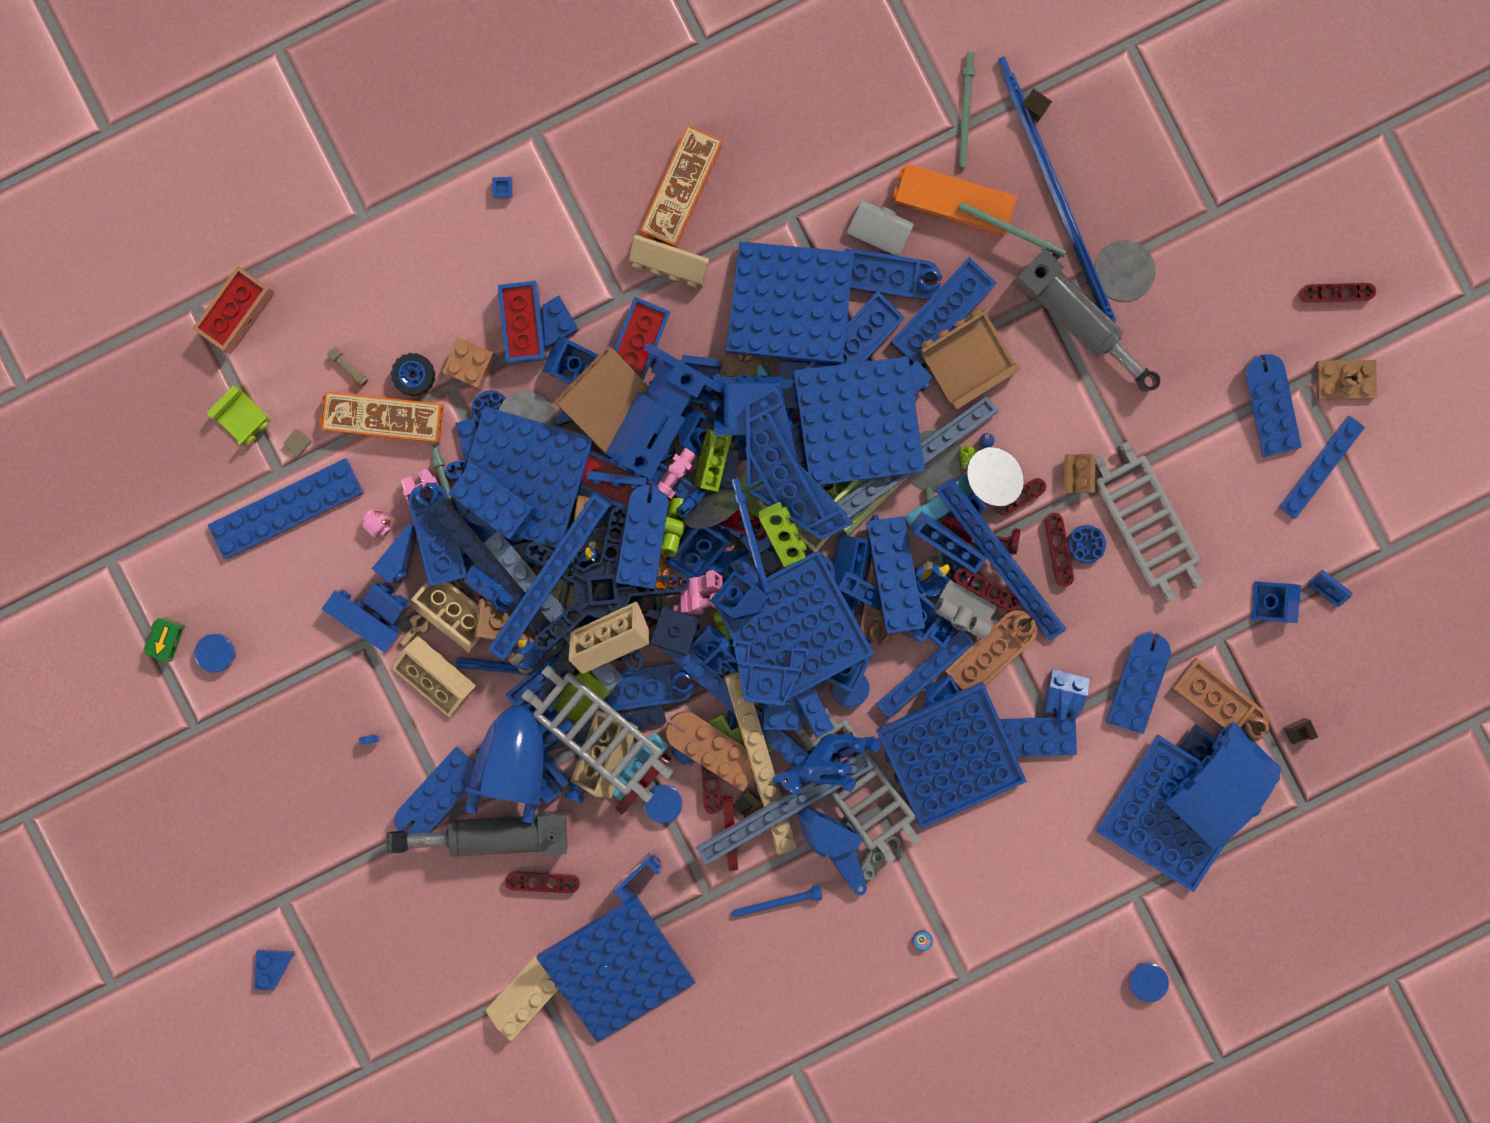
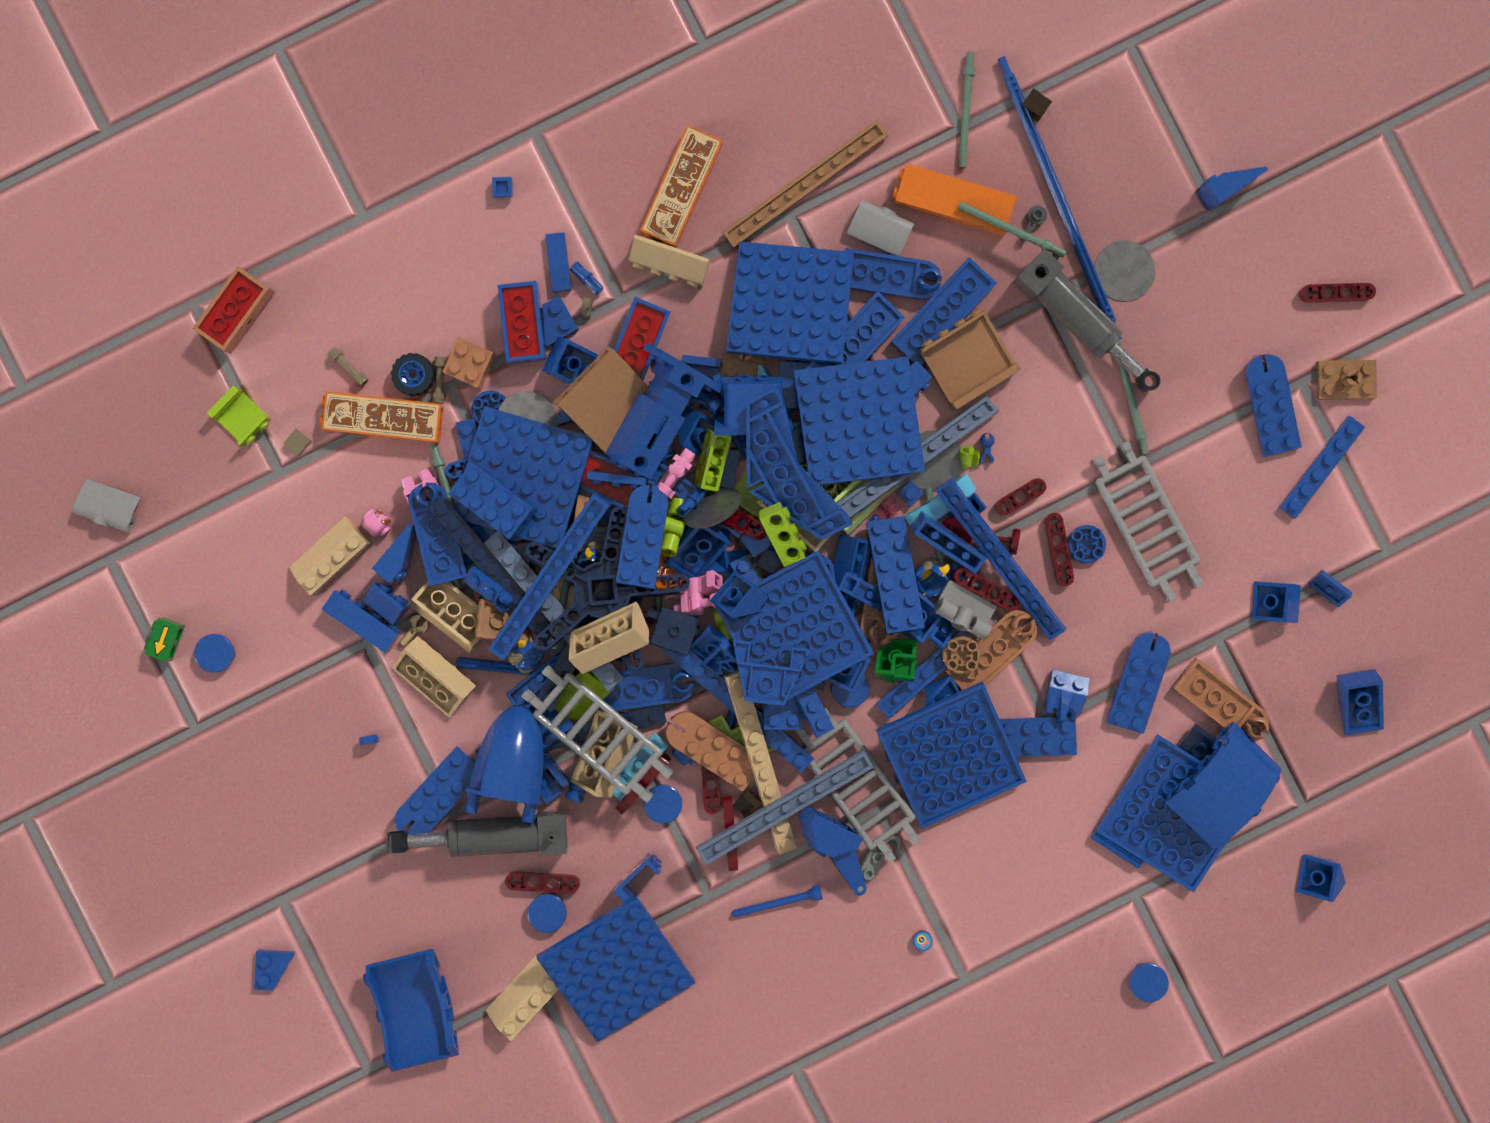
blue plate [208,458,364,559] -> none
blue bar [731,478,770,593] -> none
blue animal [772,732,881,795] -> none
sticker [967,447,1024,506] -> none
medium nougat bracket [1063,454,1095,493] -> none
dark brown panel [1284,718,1318,744] -> none
none -> light grey panel [73,479,141,533]
none -> tan slope [289,515,372,596]
none -> blue panel [363,949,459,1072]
none -> dark tan bar [432,356,446,404]
none -> blue tile [528,893,567,933]
none -> blue tile [545,232,572,292]
none -> blue axle [570,261,603,295]
none -> dark tan tile [582,297,593,320]
none -> medium nougat plate [722,119,888,249]
none -> green brick [875,639,918,683]
none -> clear pink wheel [878,495,902,518]
none -> blue plate [897,480,924,507]
none -> medium nougat tile [942,636,981,674]
none -> dark grey plate [1020,205,1047,242]
none -> blue axle [1091,831,1143,868]
none -> sand green bar [1118,342,1149,455]
none -> blue slope [1197,166,1268,211]
none -> blue slope [1296,854,1346,902]
none -> blue slope [1337,669,1384,735]

